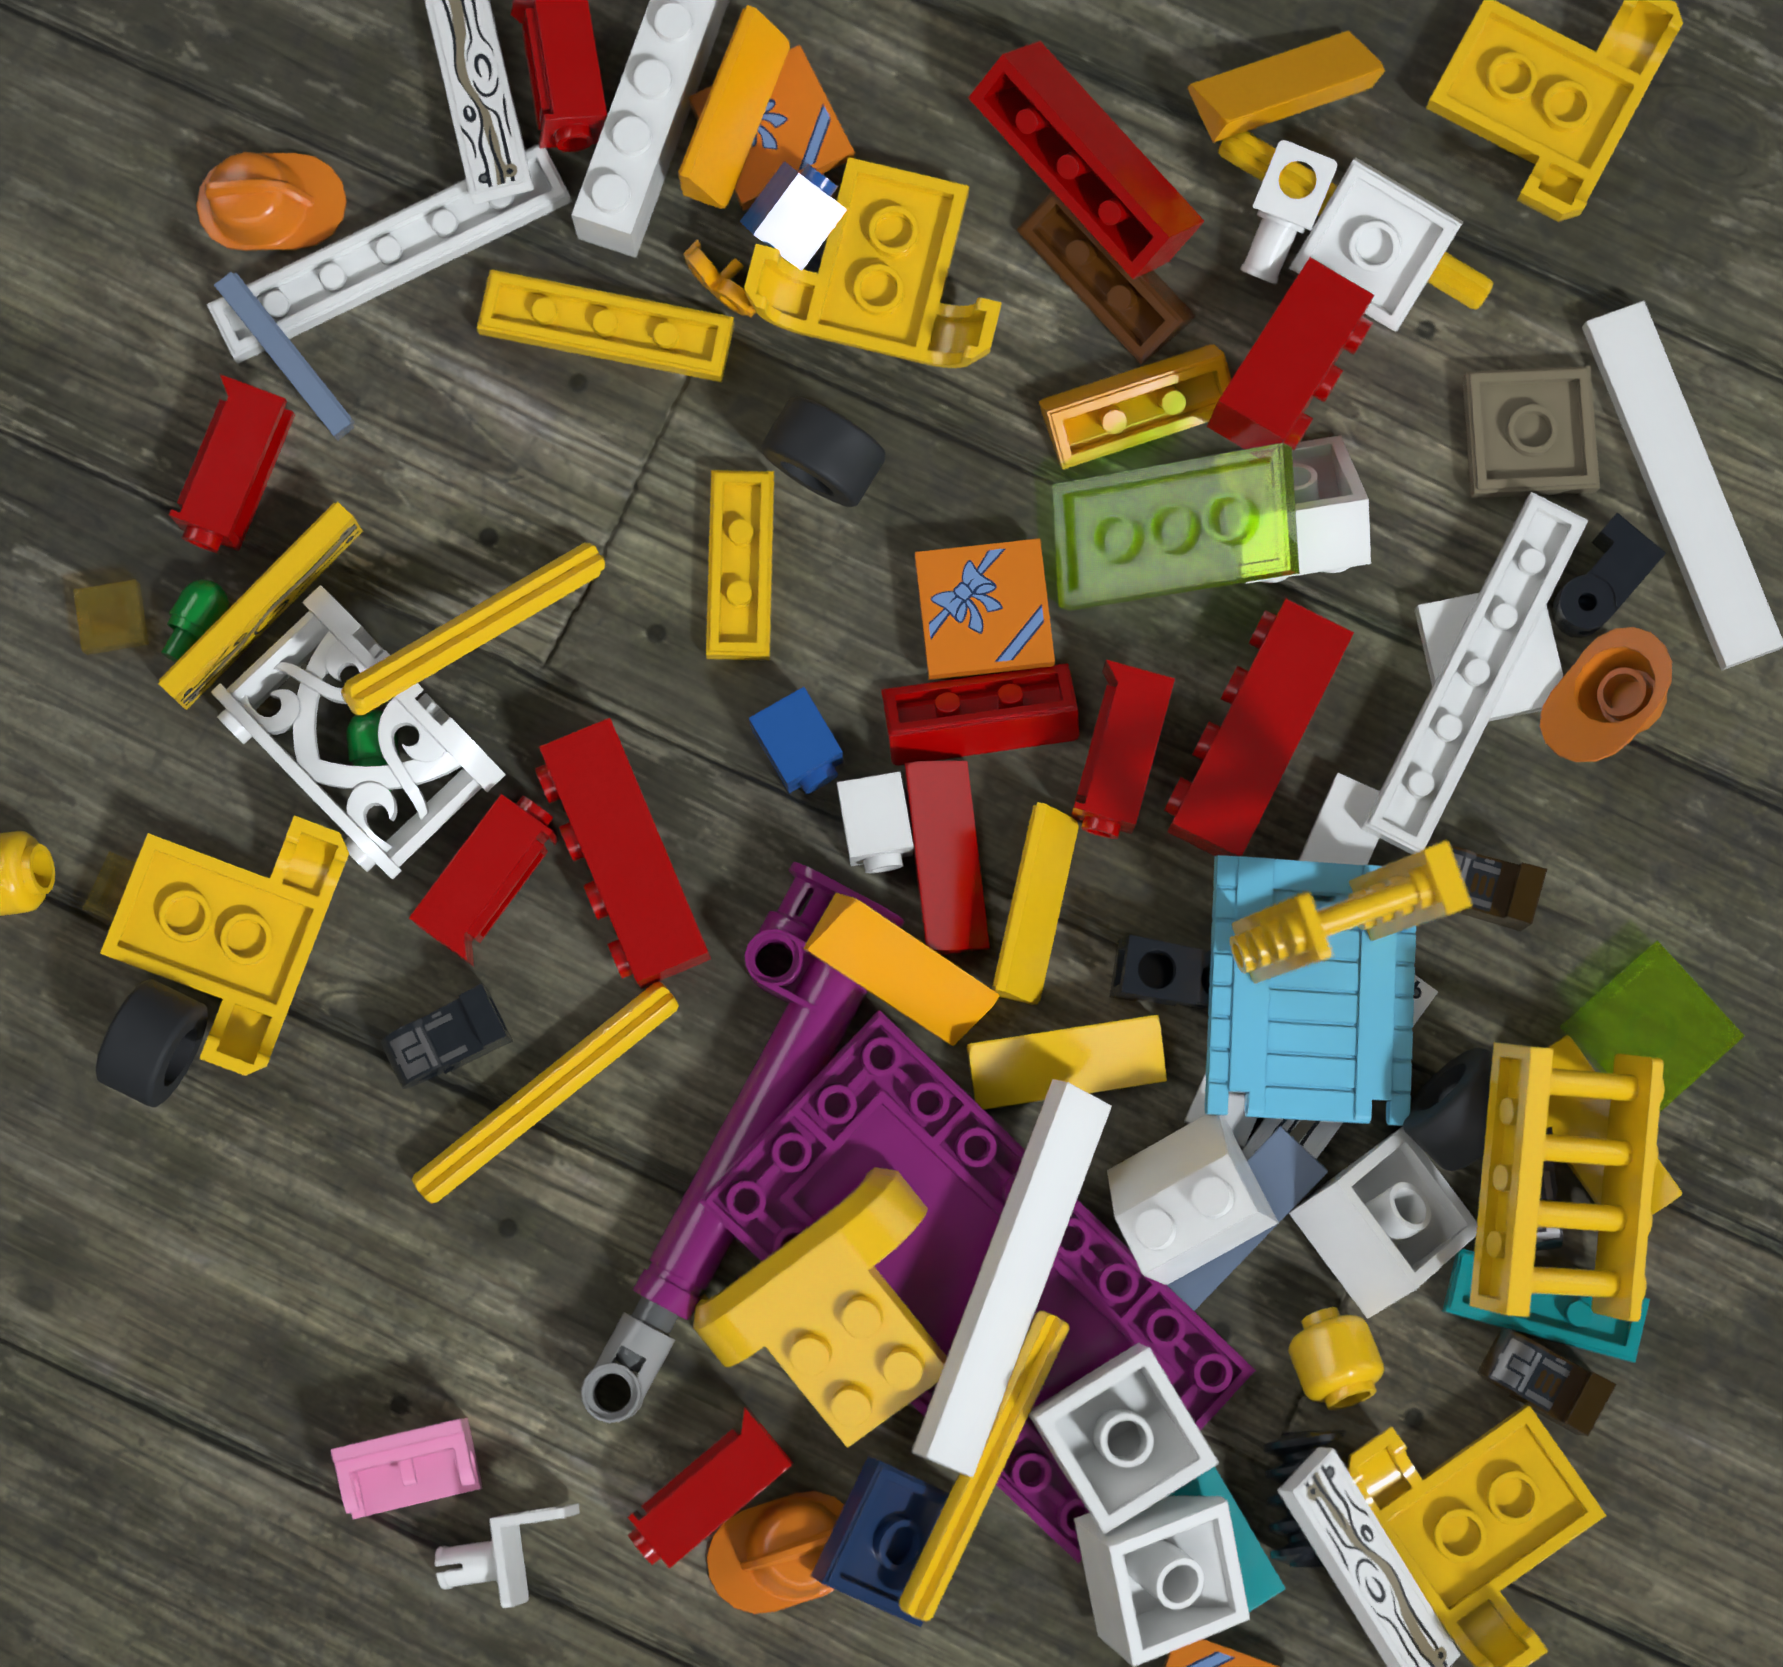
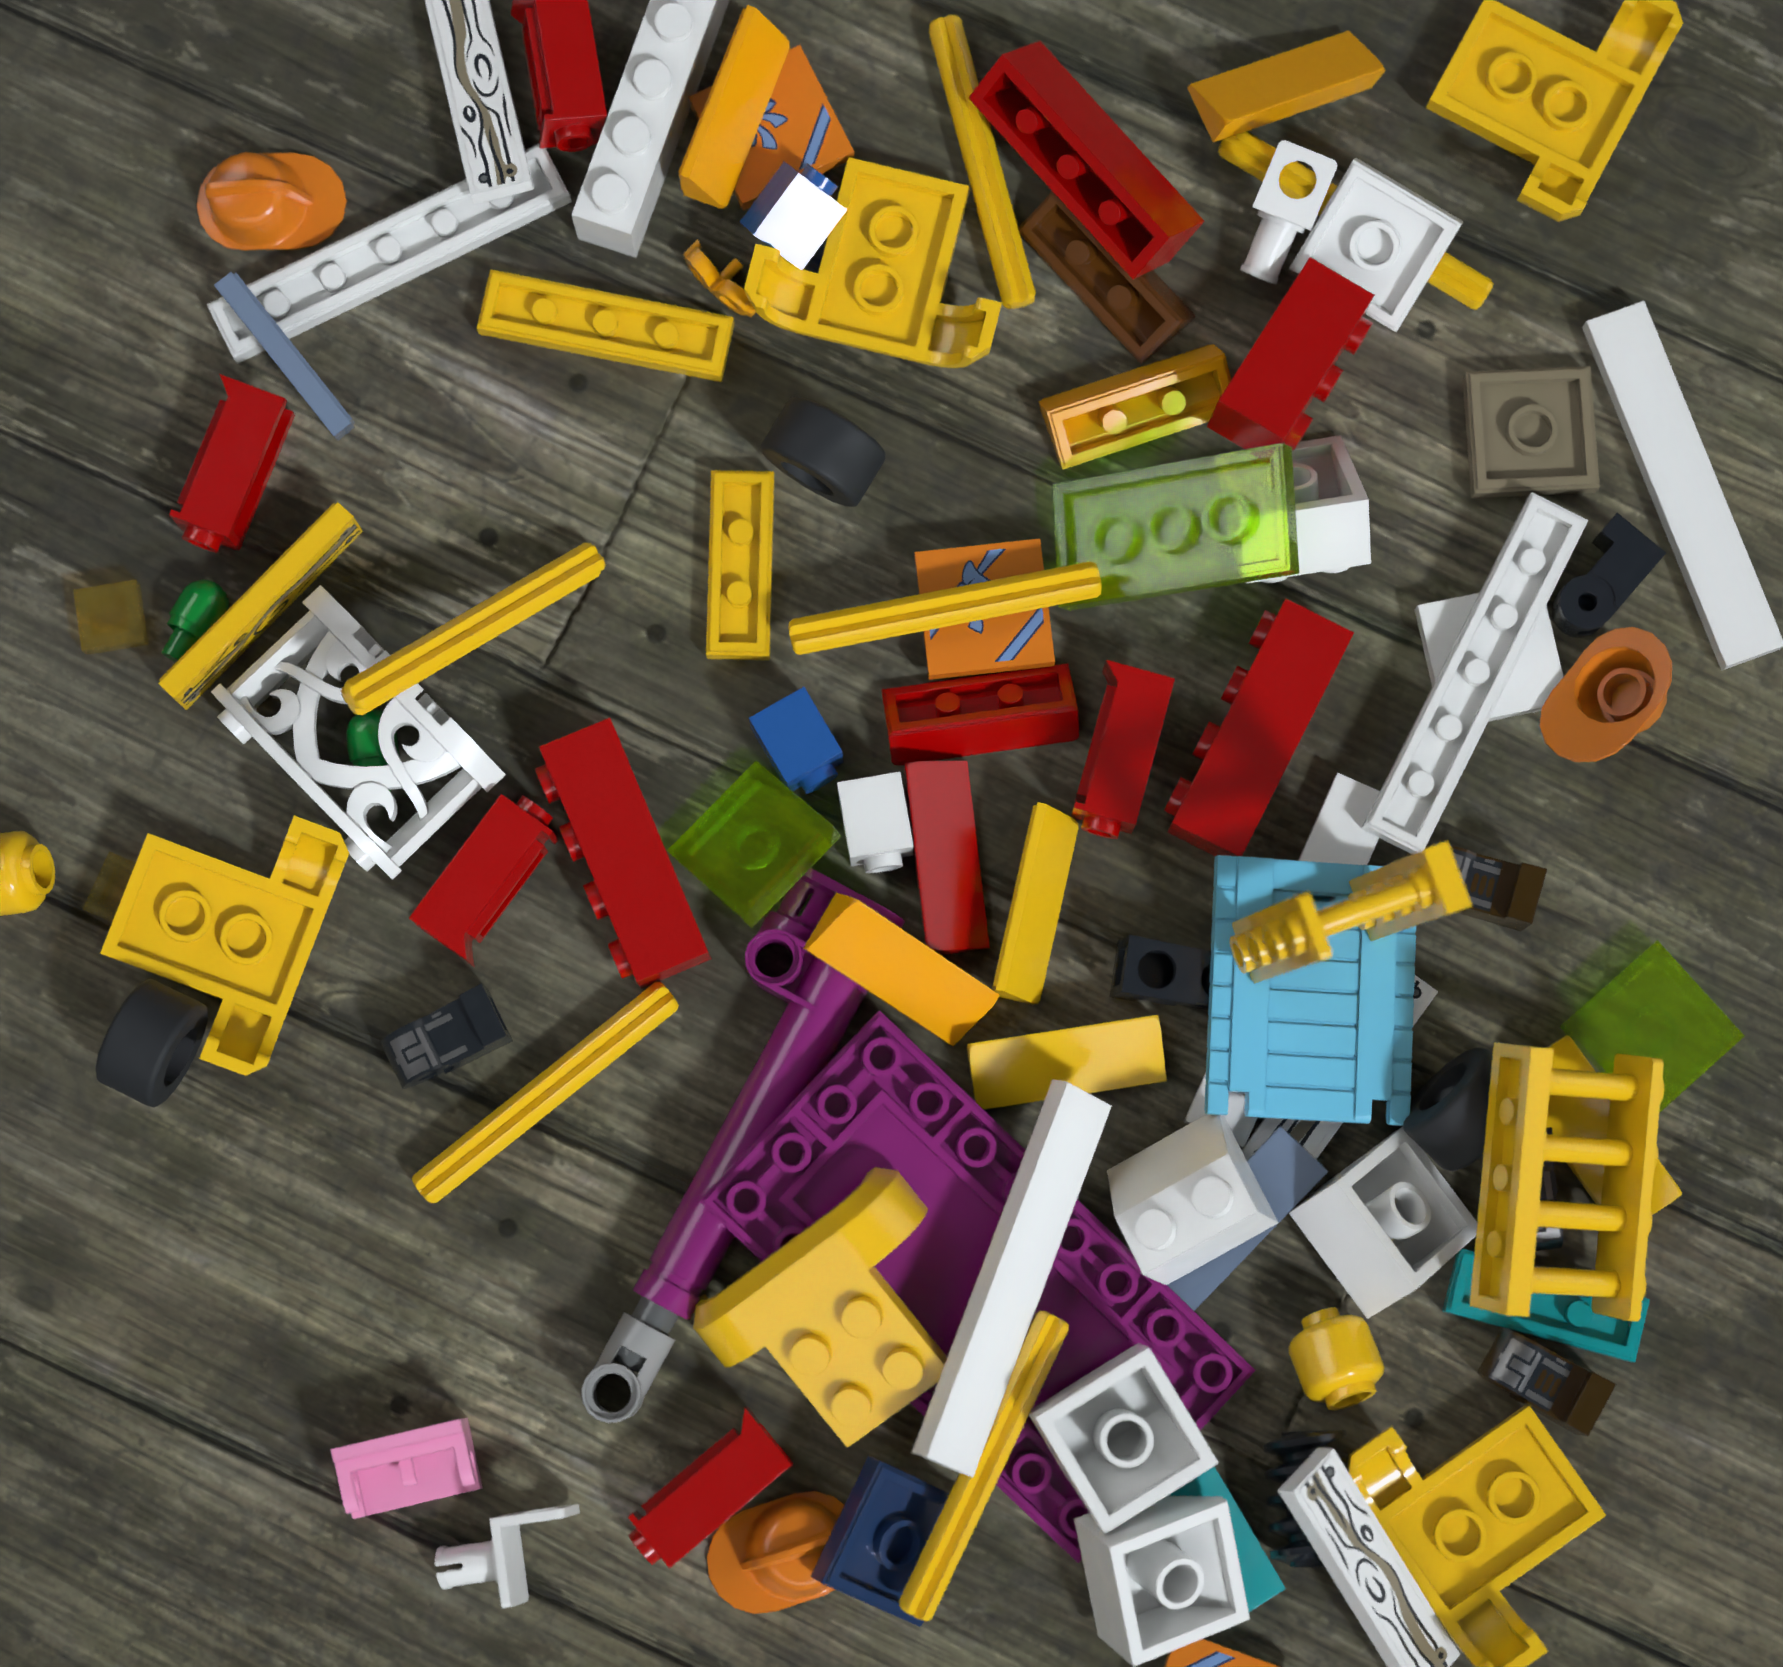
none -> clear neon green tile [667,761,841,928]
none -> yellow axle [788,561,1102,655]
none -> yellow axle [929,15,1036,309]

